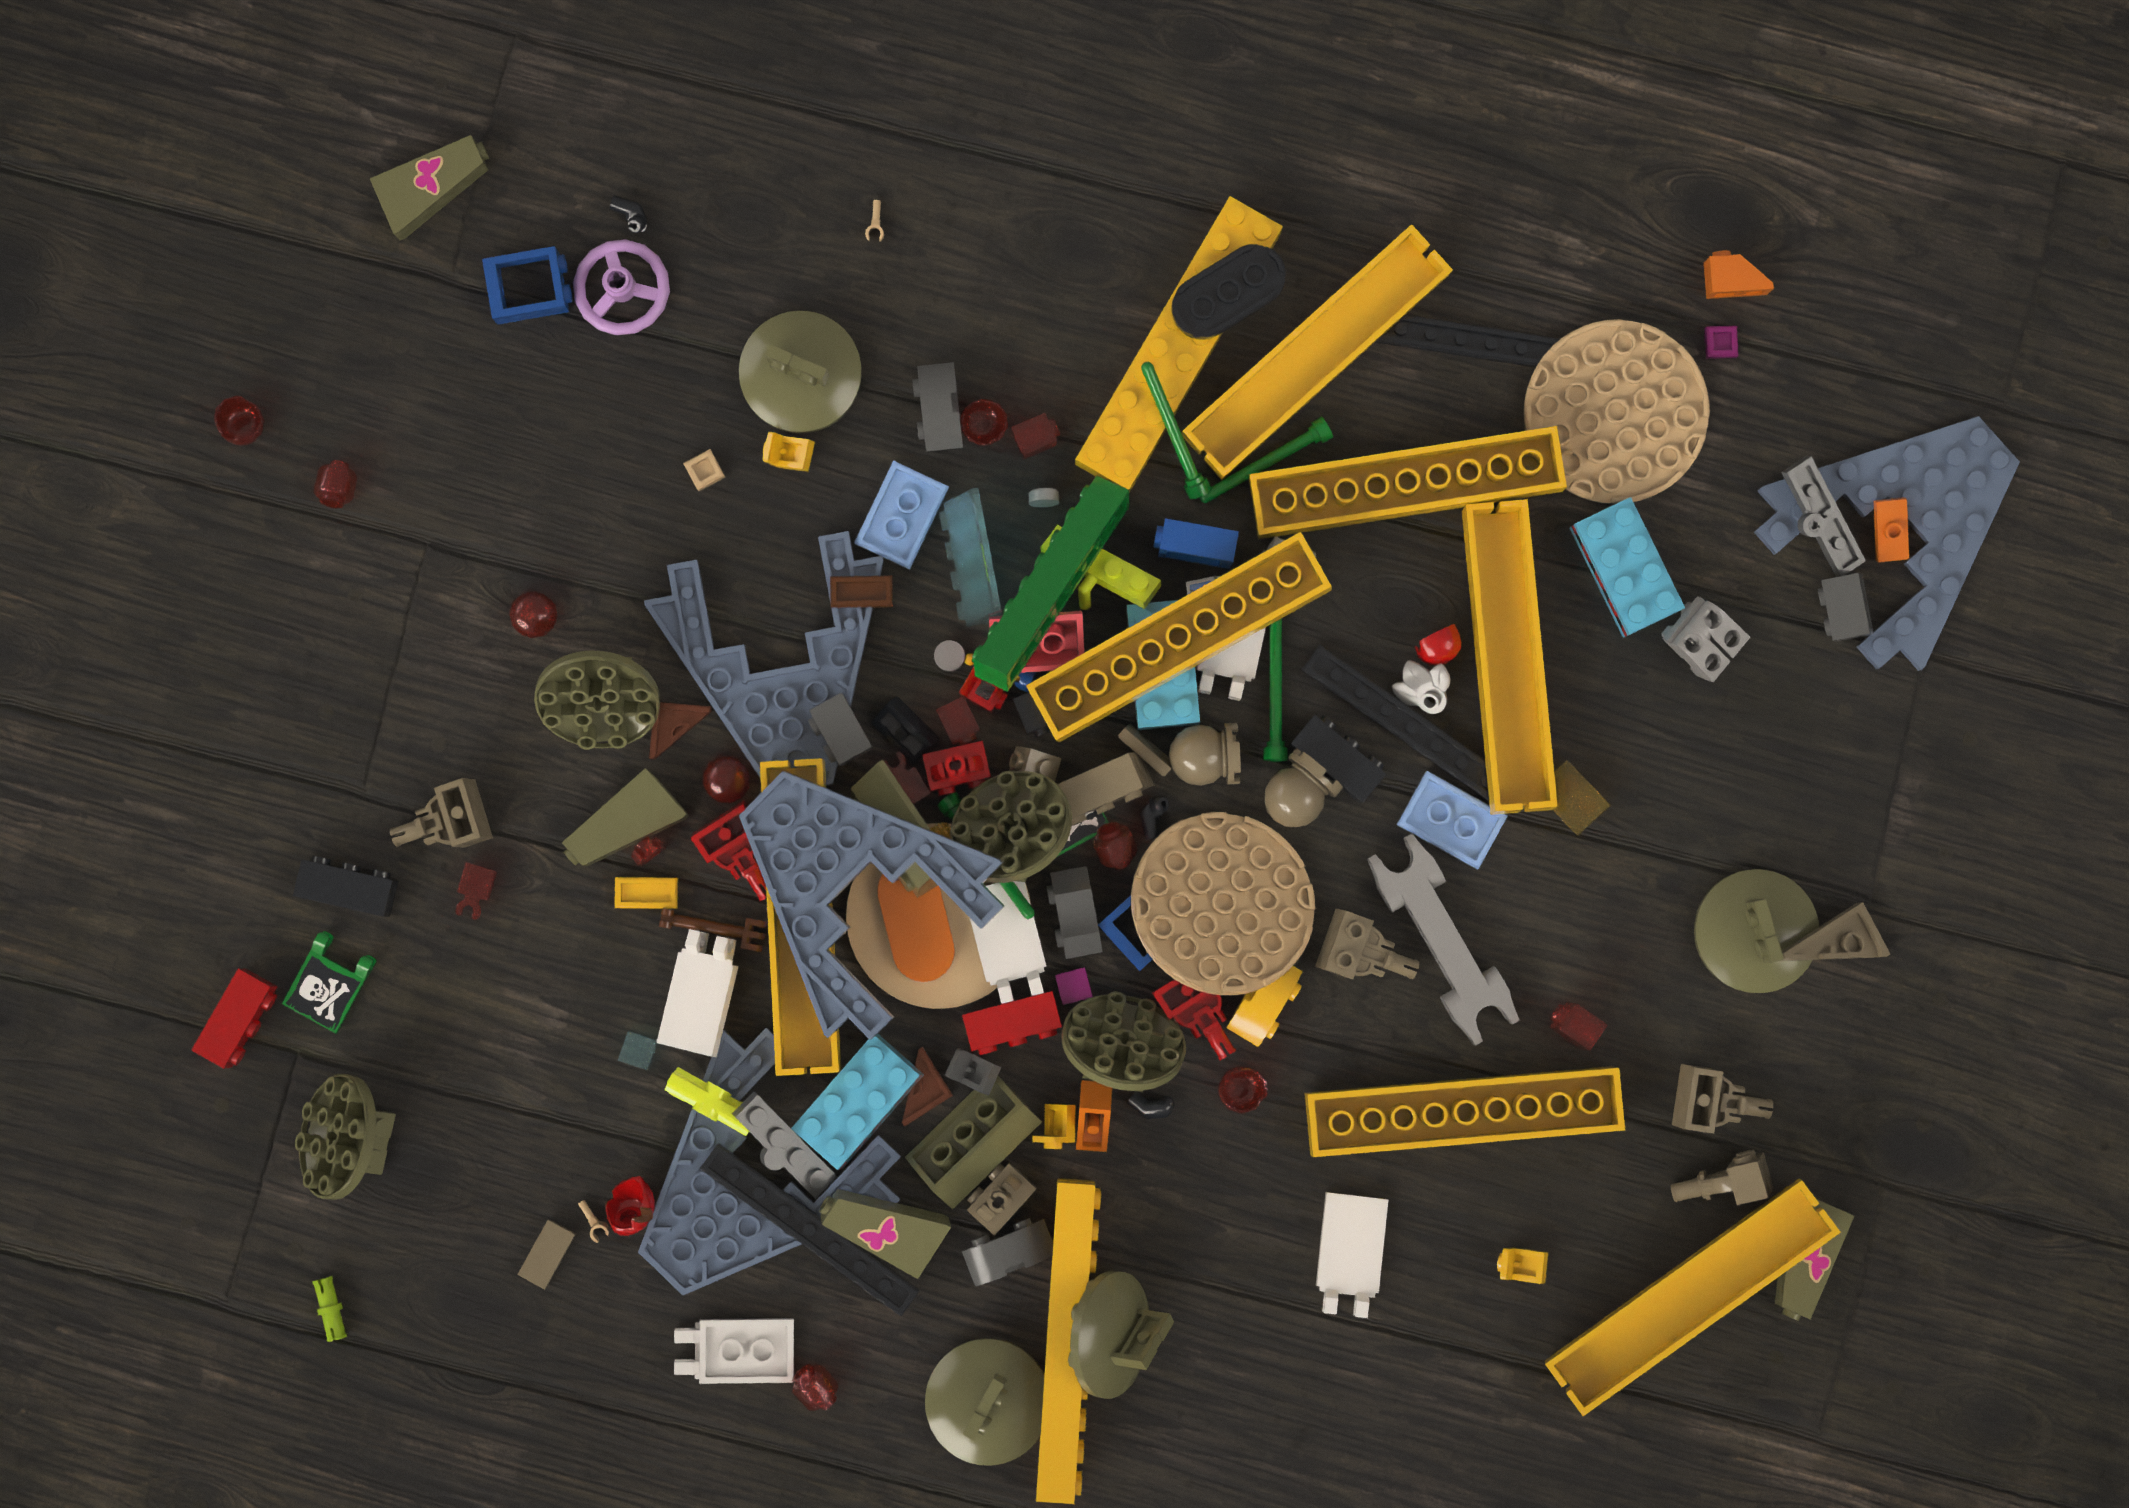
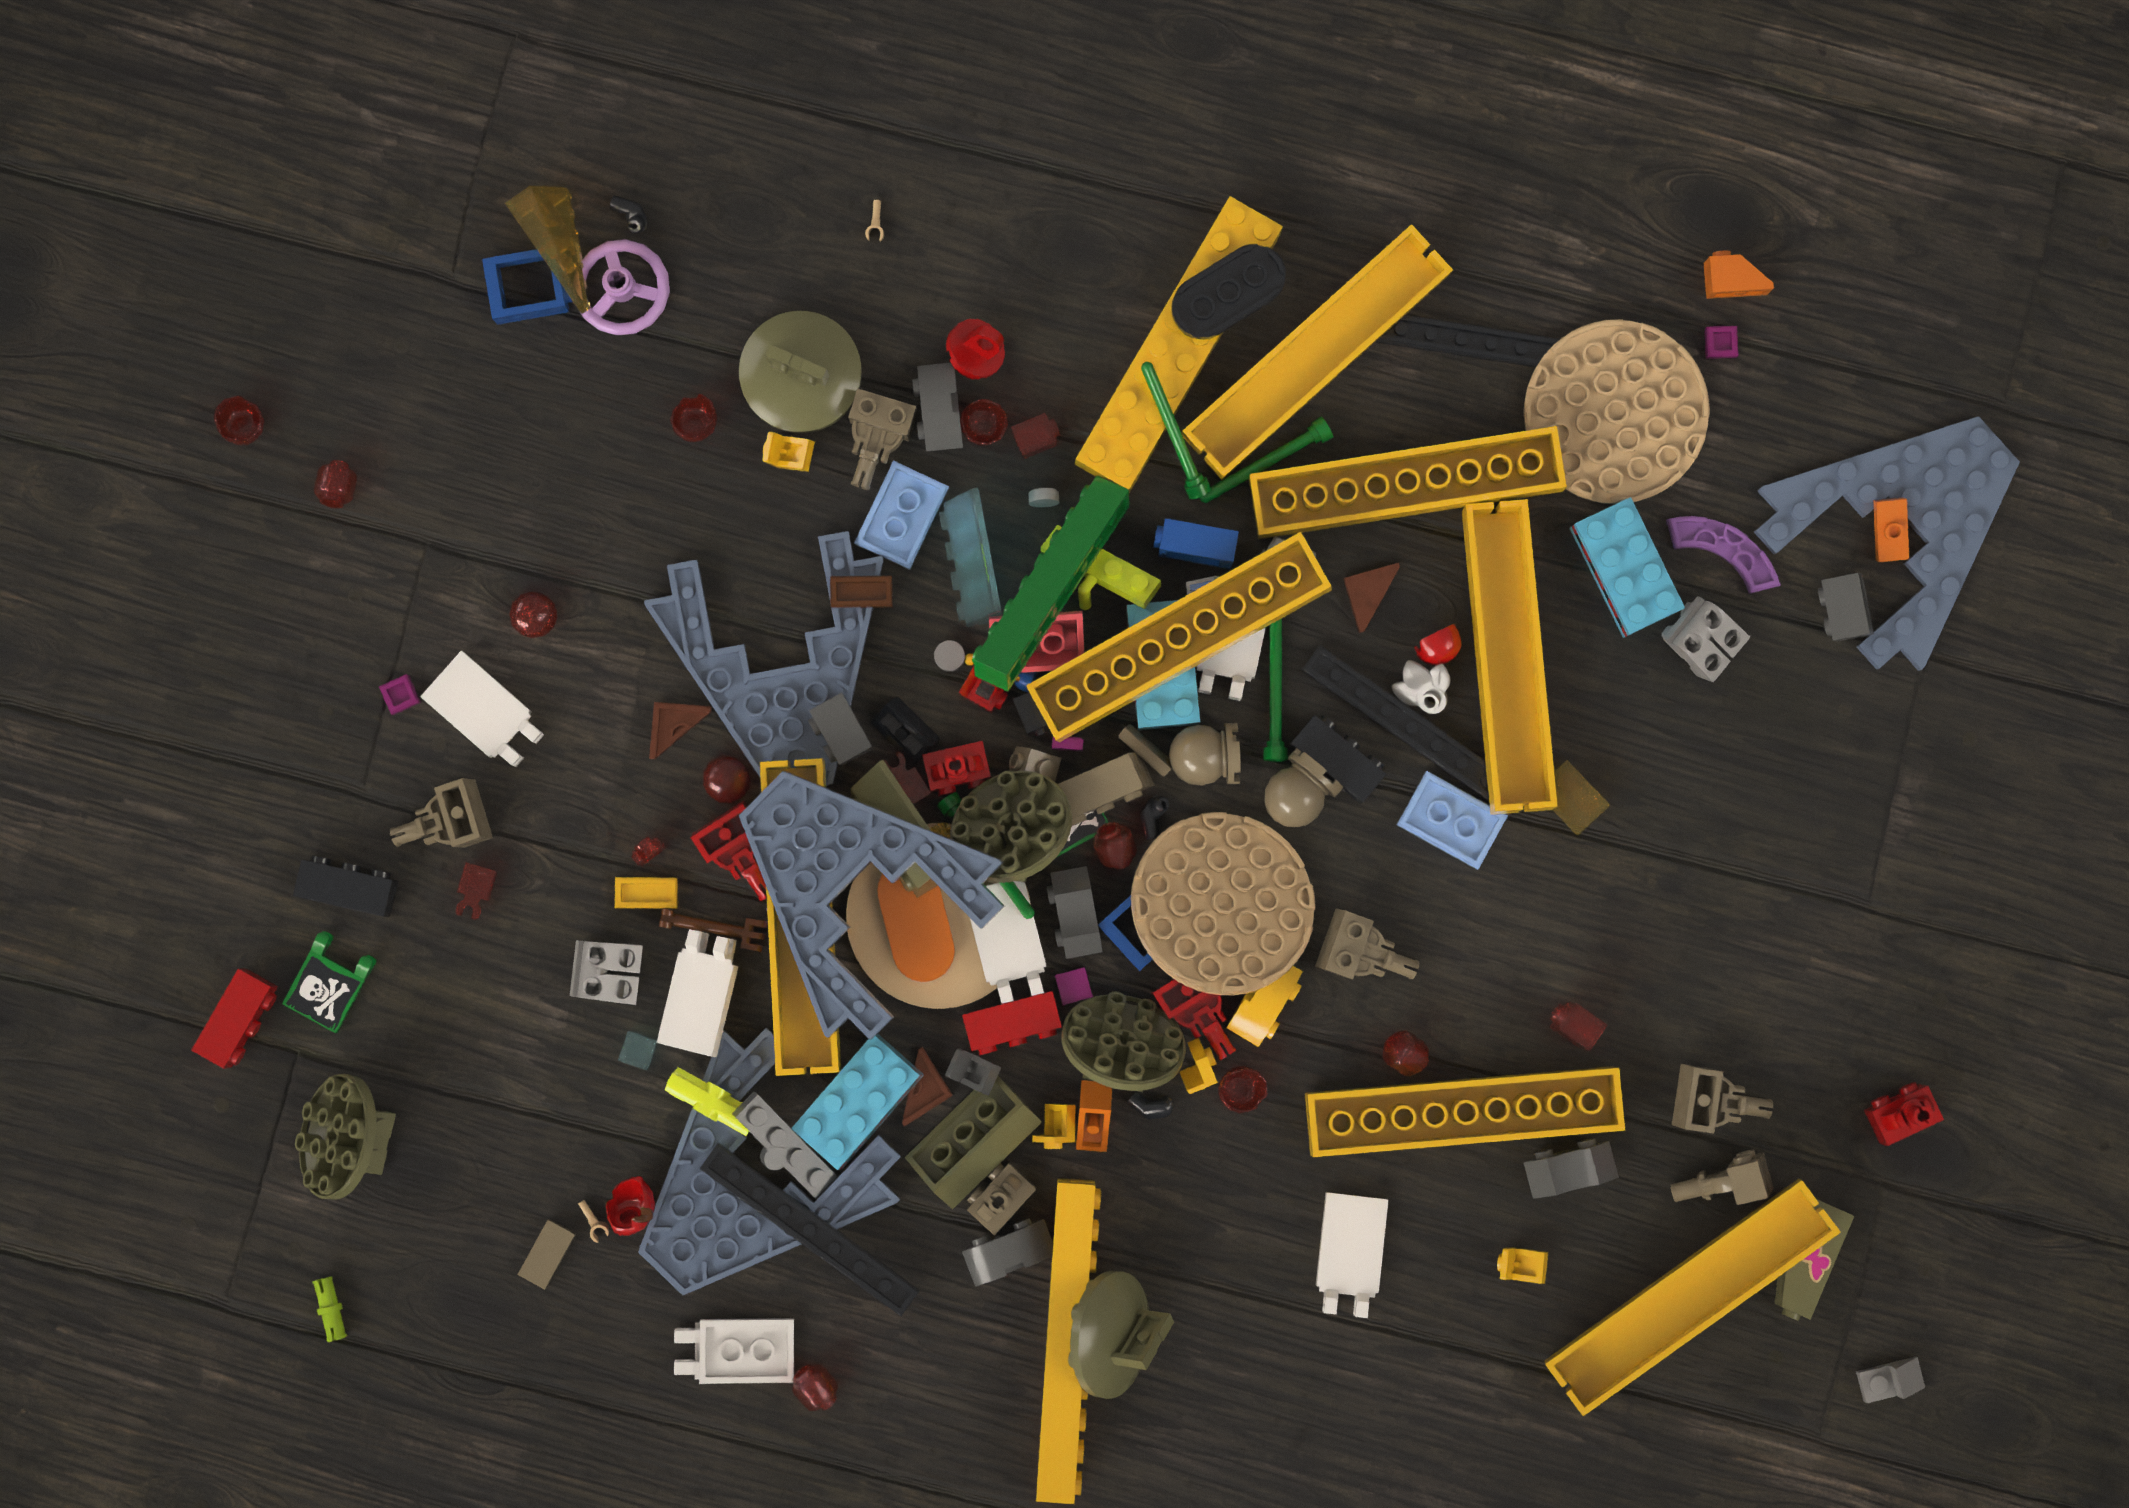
olive slope [370,135,489,241] -> none
olive bracket [534,651,660,750] -> none
olive slope [562,768,690,867] -> none
tan tile [683,449,725,491] -> none
olive slope [819,1189,951,1279] -> none
olive bracket [925,1338,1045,1466] -> none
clear red brick [936,696,980,746] -> none
light grey piece [1367,833,1520,1046] -> none
olive bracket [1694,869,1819,993] -> none
dark tan wing [1780,902,1890,961] -> none
hinge [1781,456,1866,577] -> none
none -> magenta tile [379,674,421,715]
none -> white tile [420,650,544,767]
none -> clear yellow wedge [505,186,591,314]
none -> light grey hips [570,940,643,1005]
none -> clear red hair [670,394,718,442]
none -> dark tan brick [848,388,918,490]
none -> red tile [946,319,1005,380]
none -> magenta tile [1052,737,1084,752]
none -> yellow bracket [1180,1038,1218,1094]
none -> copper tile [1343,563,1400,633]
none -> clear red head [1383,1030,1429,1076]
none -> dark grey brick [1524,1138,1619,1199]
none -> medium lavender tile [1666,516,1781,594]
none -> light grey slope [1856,1356,1925,1403]
none -> red brick [1864,1082,1944,1146]

